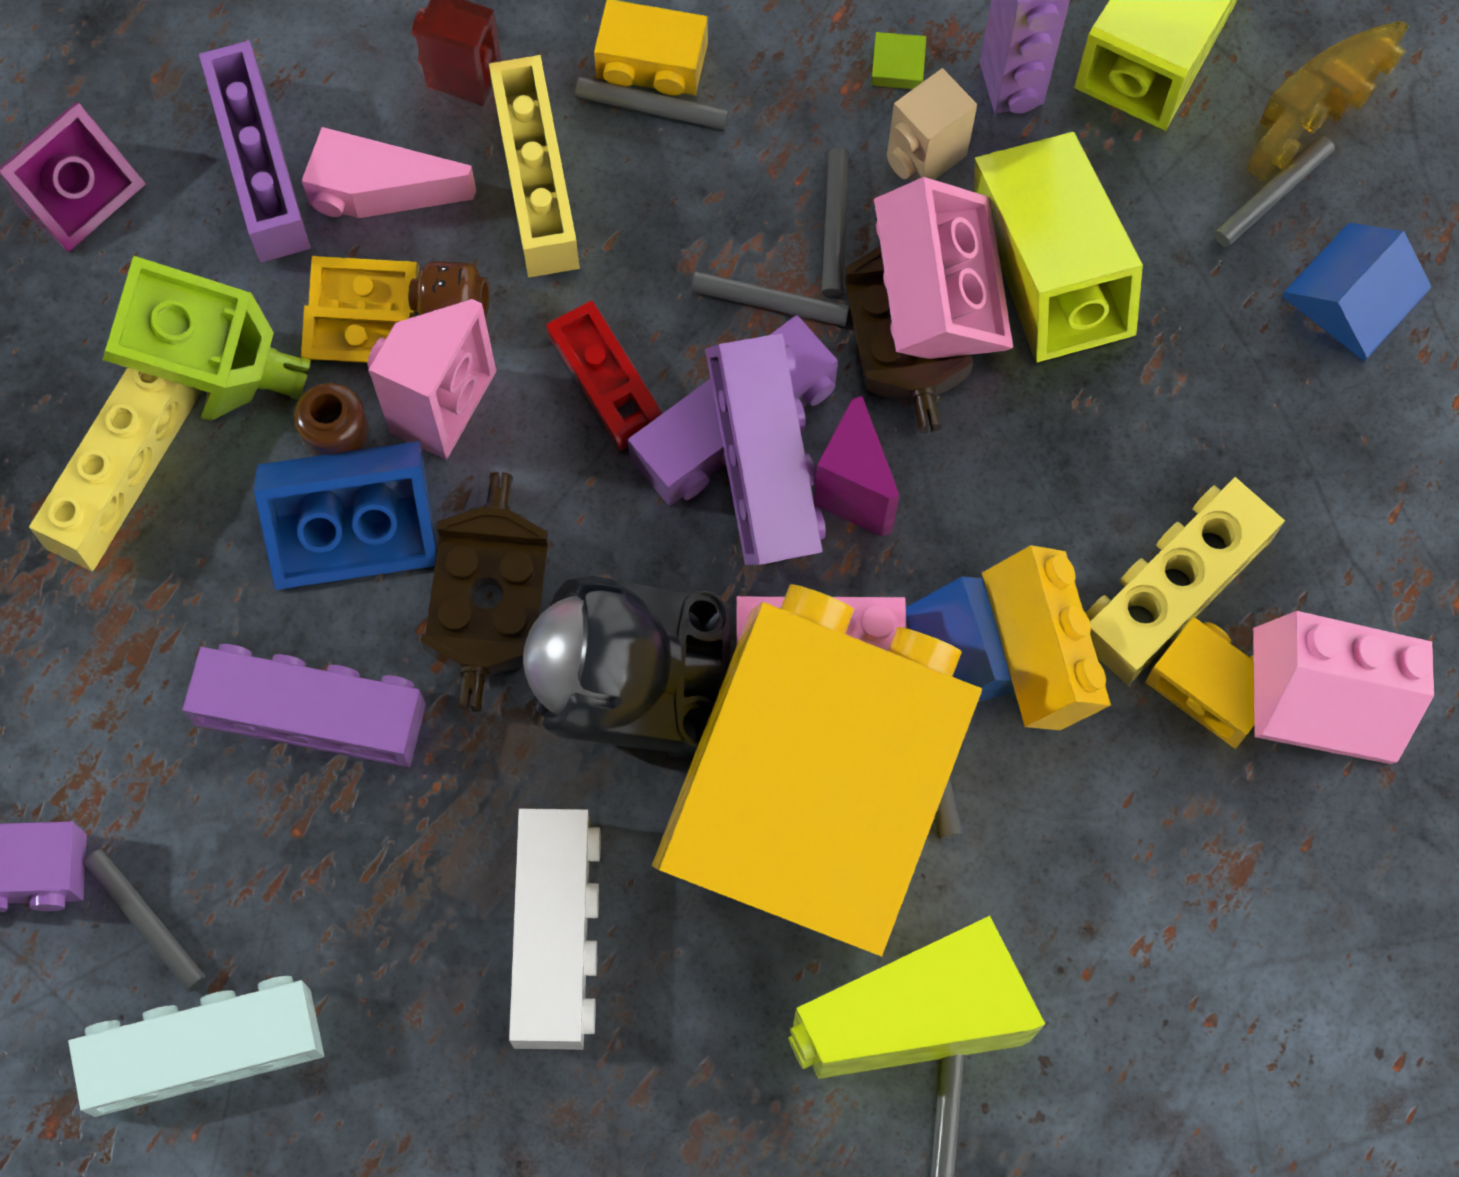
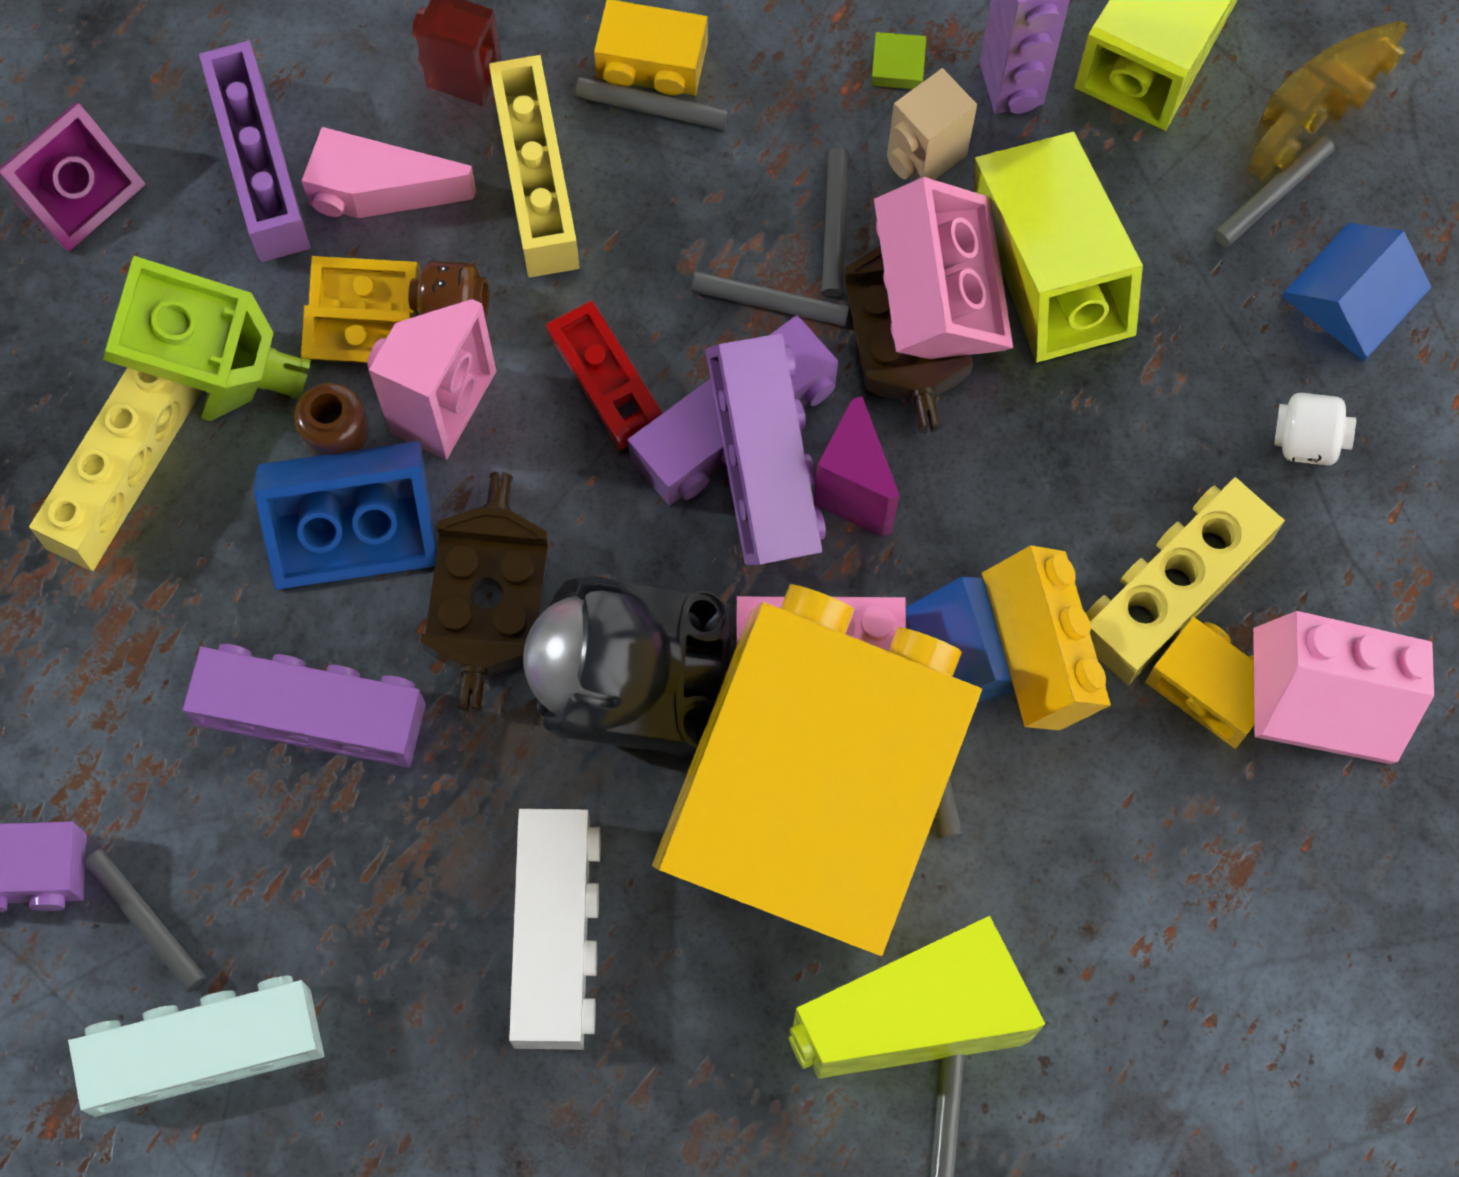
none -> white head [1274,393,1356,466]

